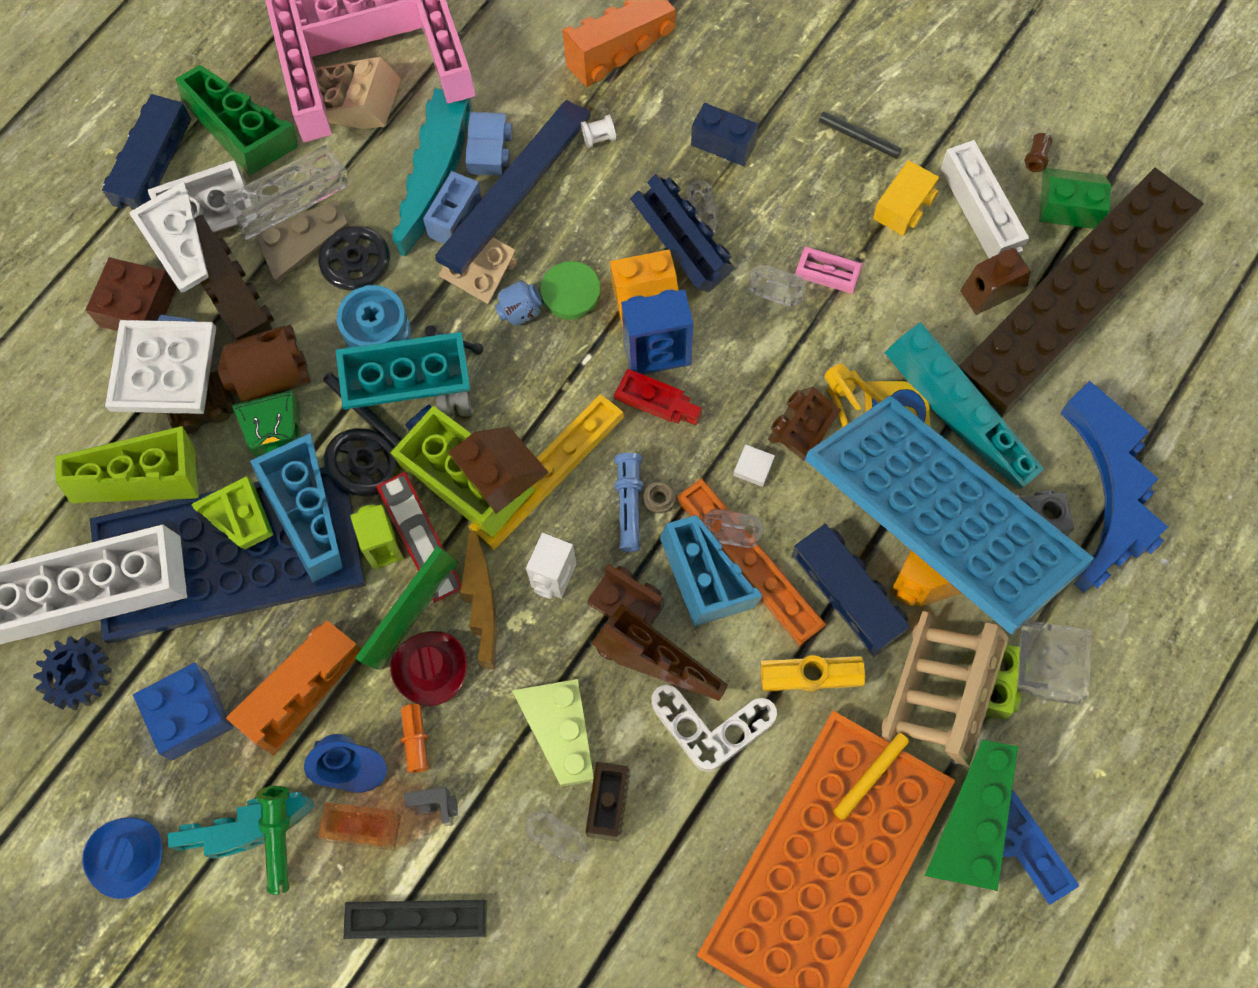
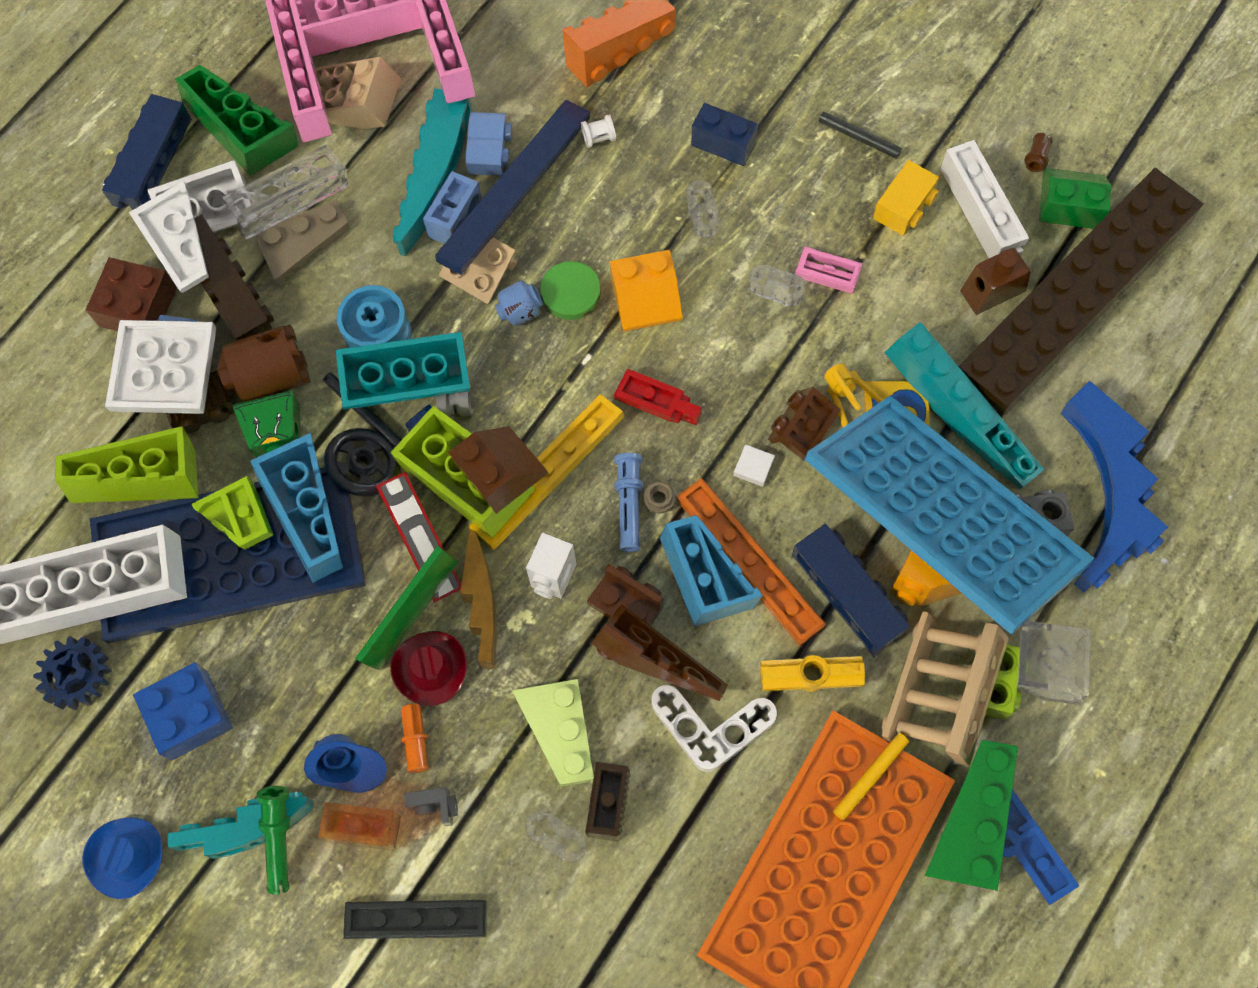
orange wedge [226,620,361,756] -> none
black plate [318,226,390,291] -> none
lime brick [350,504,405,570] -> none
black hinge [425,325,484,355] -> none
blue brick [621,289,693,375] -> none
dark blue brick [630,174,736,293] -> none
clear beam [702,509,764,548] -> none

